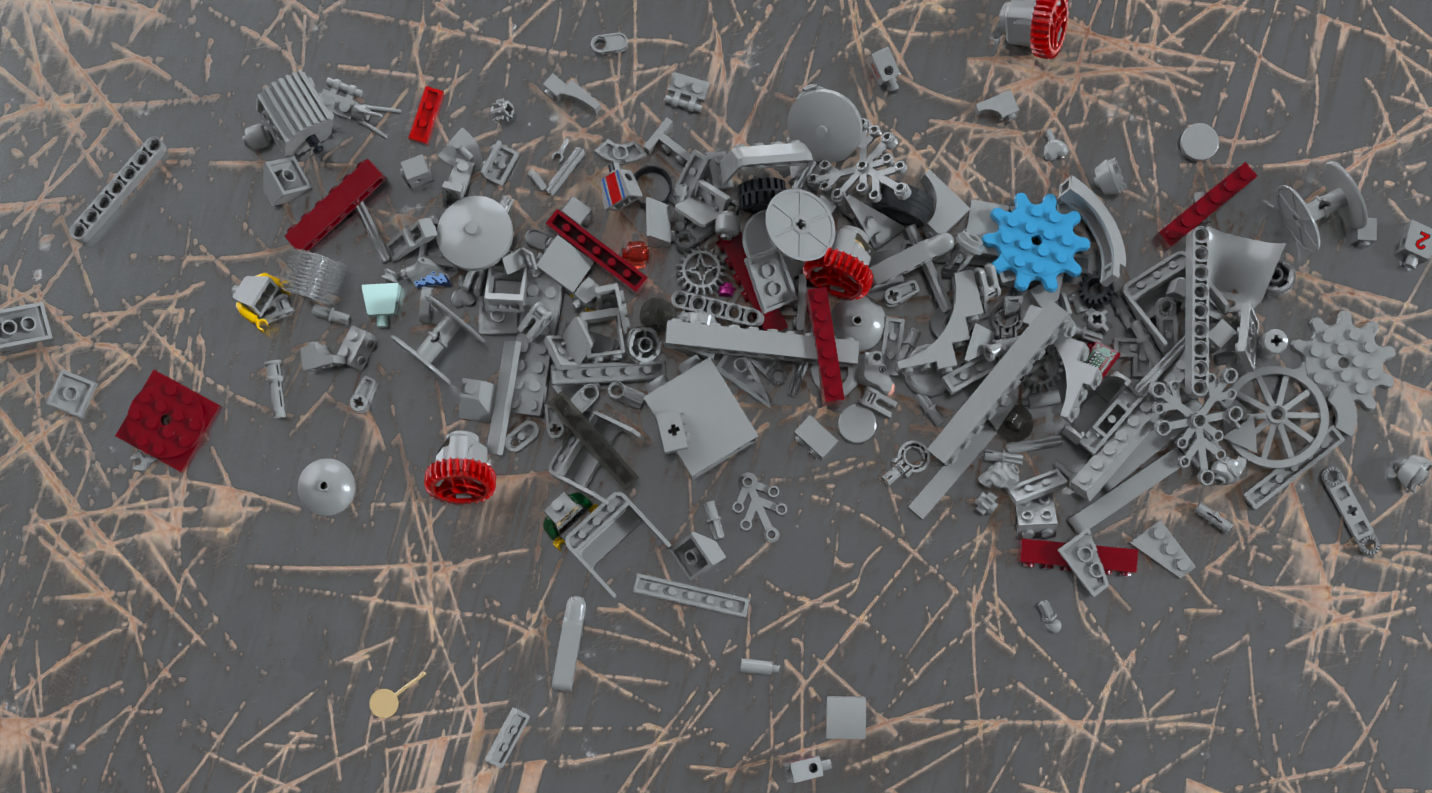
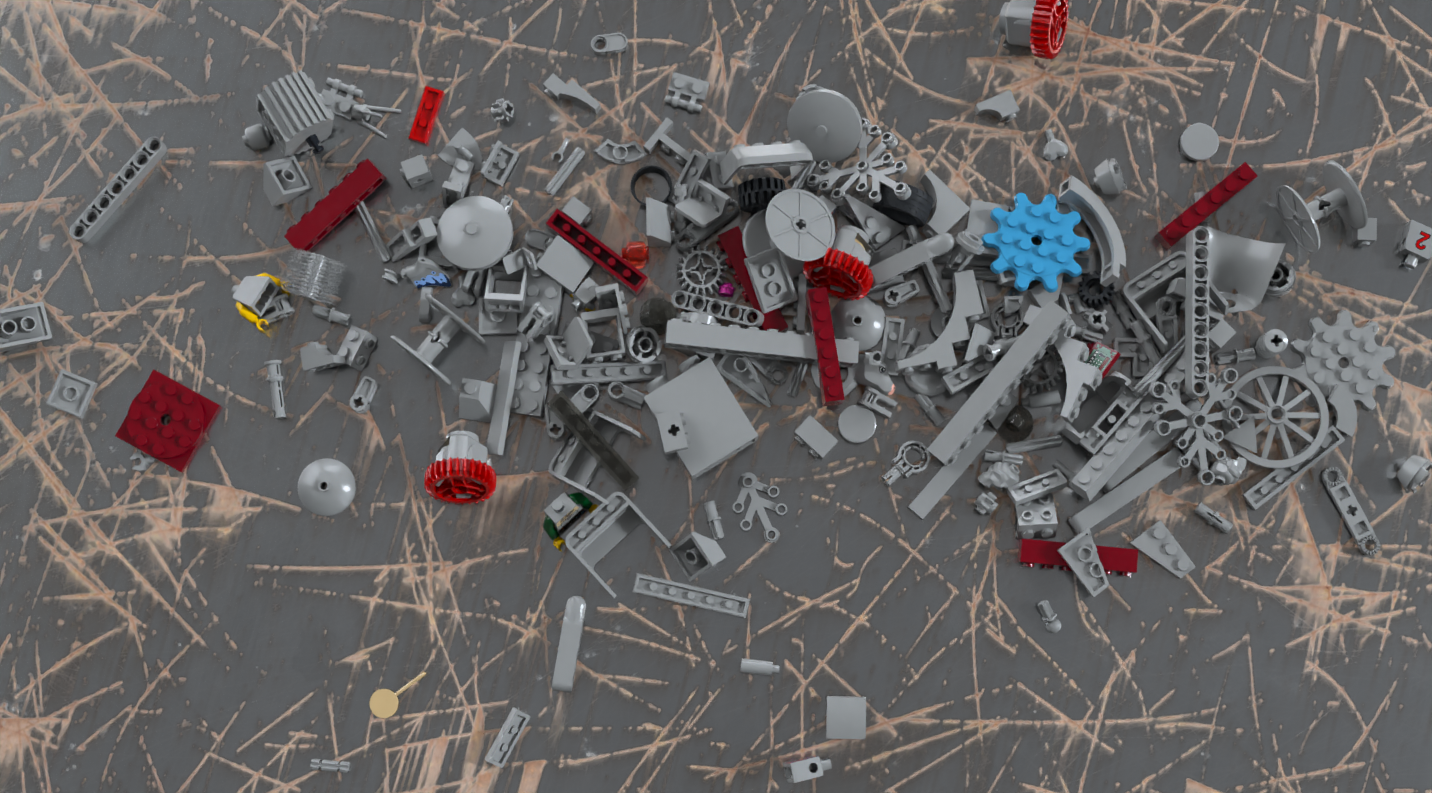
light aqua torso [362,283,401,328] -> none
light grey plate [505,421,539,452] -> none
light grey tile [527,169,547,191] -> none
light grey torso [601,162,643,211] -> none
light grey head [715,211,741,240] -> none
light grey torso [866,46,900,92] -> none
light grey piece [973,263,1001,303] -> none
light grey plate [1235,302,1259,372] -> none
none -> light grey axle [310,759,350,773]

